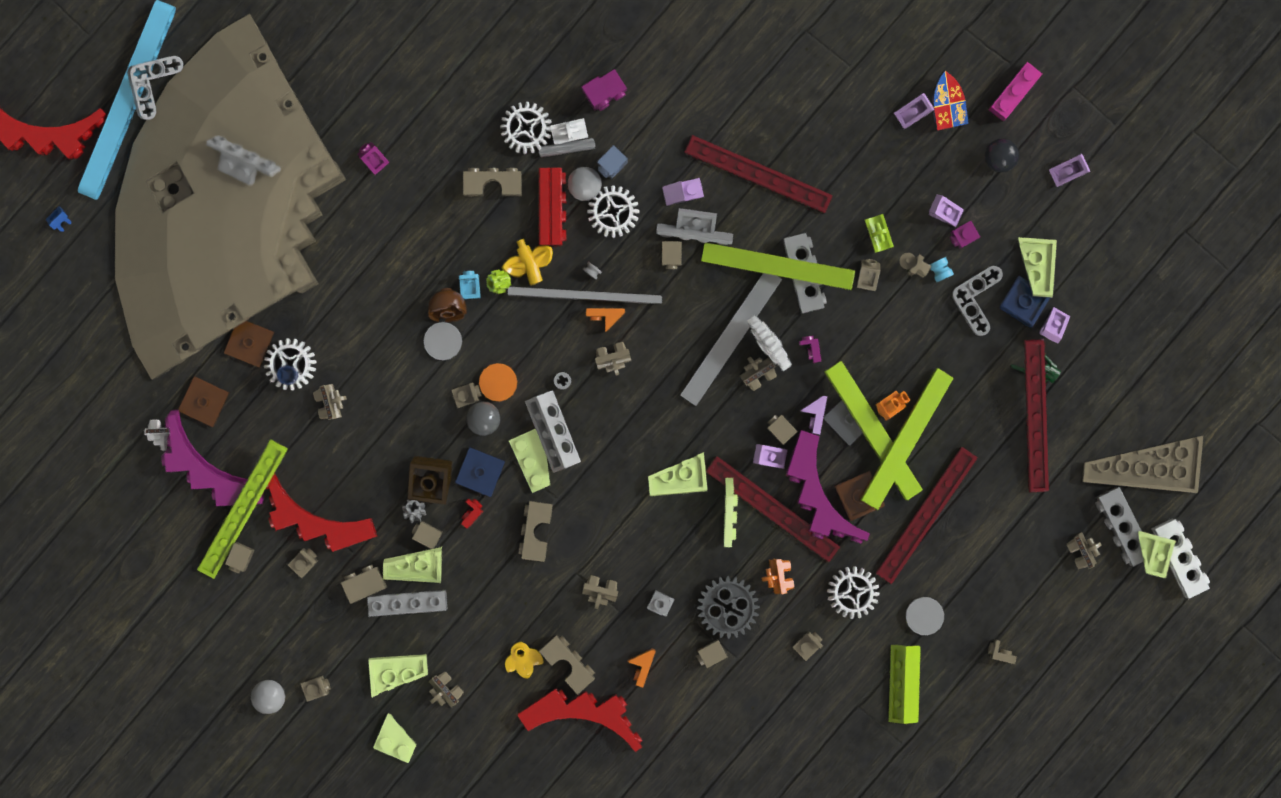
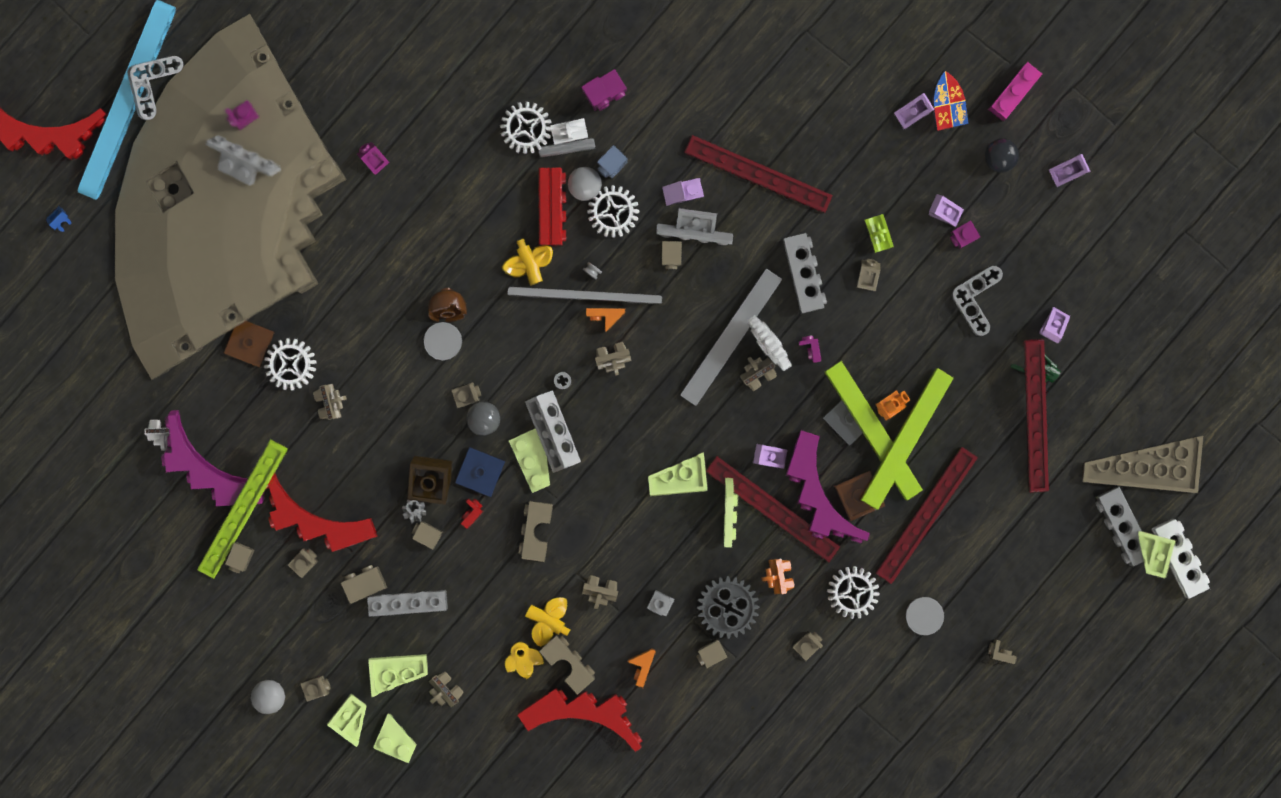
reddish brown plate [178,376,230,427] -> none
dark blue wheel [277,365,298,385] -> none
yellowish green wing [383,547,442,583] -> none
medium azure bracket [459,271,481,299] -> none
dark tan arch [463,168,522,196] -> none
orange tile [479,363,517,401] -> none
lime gear [486,270,511,294] -> none
lime tile [701,243,855,290] -> none
dark tan brick [767,415,797,445] -> none
lavender slope [801,396,827,434] -> none
lime panel [889,645,920,724] -> none
dark tan hips [899,253,931,278] -> none
medium azure wheel [930,257,954,282] -> none
dark blue plate [999,276,1050,328] -> none
yellowish green wing [1018,237,1057,298] -> none
dark tan hips [1067,532,1102,569] -> none
none -> magenta bracket [225,100,259,130]
none -> yellowish green wing [327,694,366,747]
none -> yellow plant [525,598,570,647]

